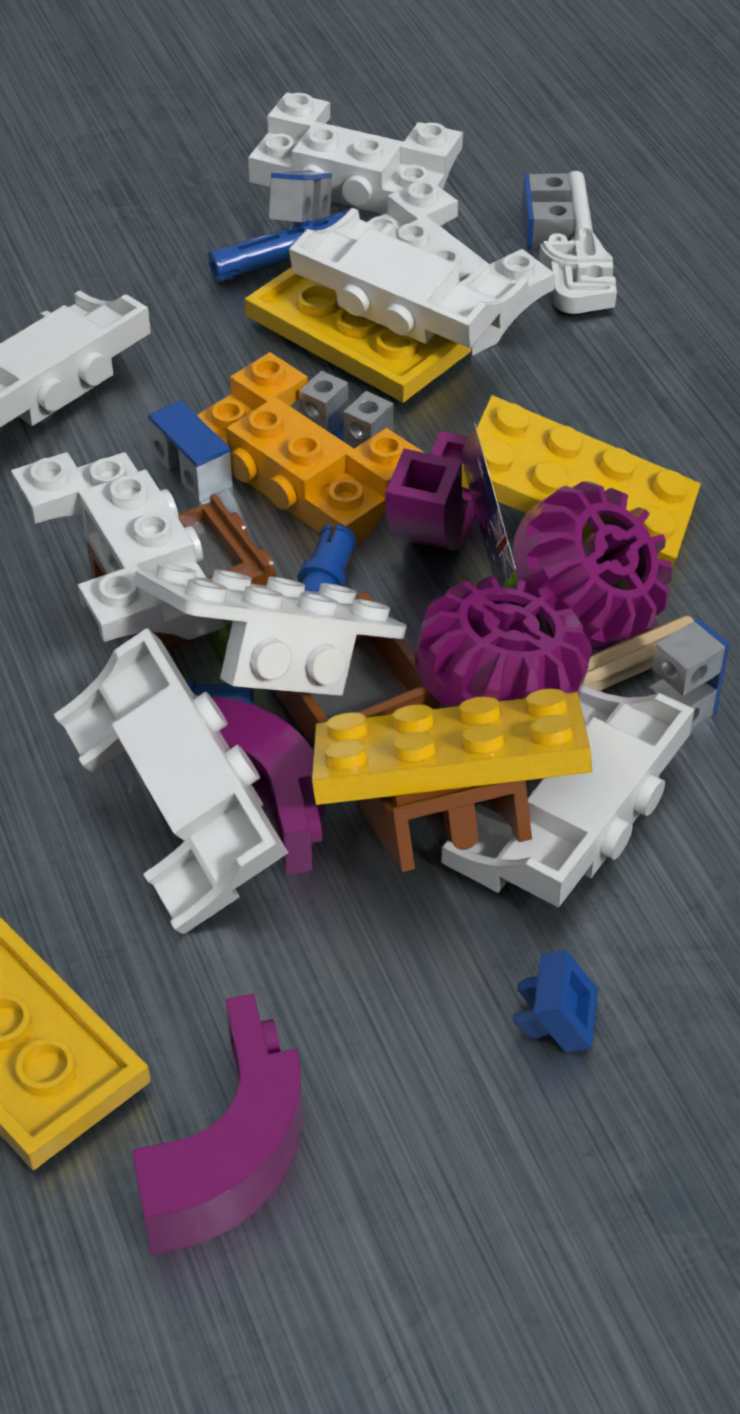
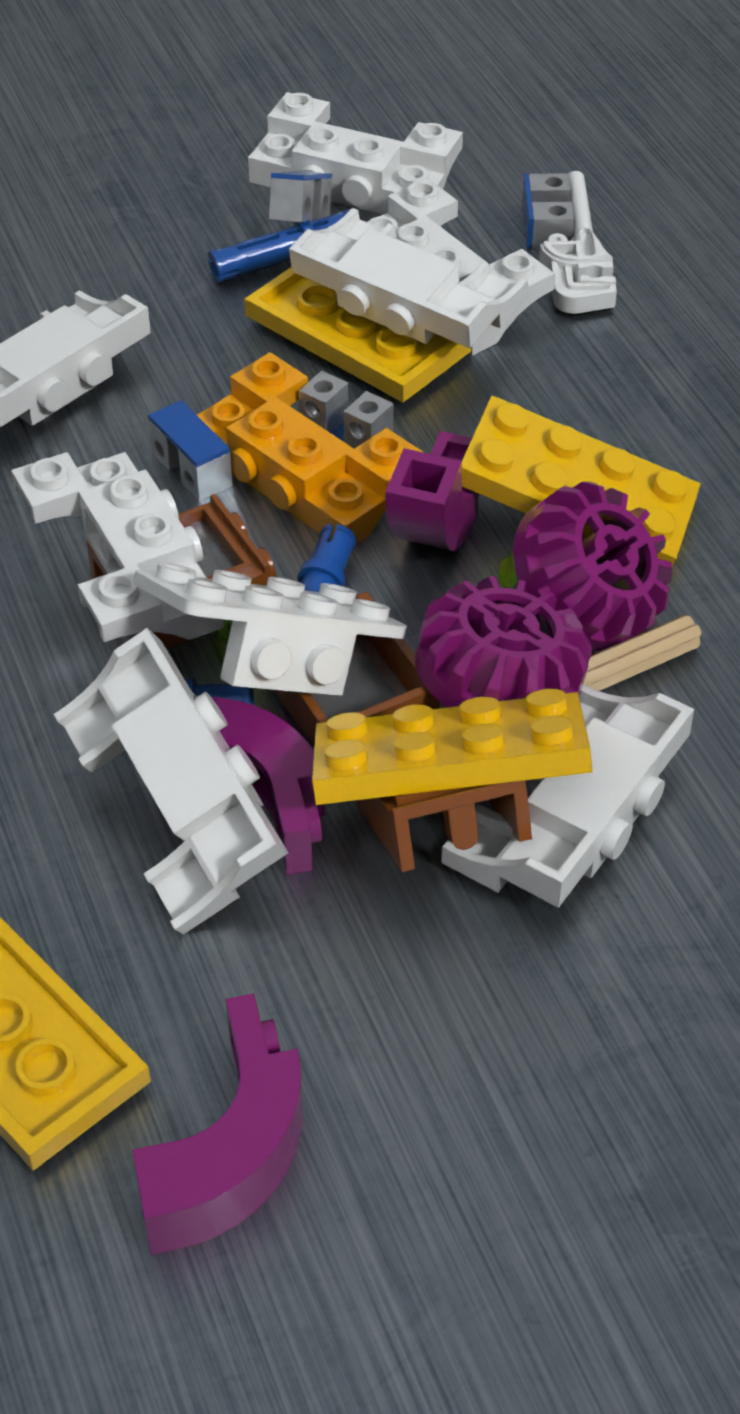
dark blue sticker [460,421,516,588] -> none
blue tile [513,949,598,1053] -> none
flat silver piece [648,618,730,728] -> none

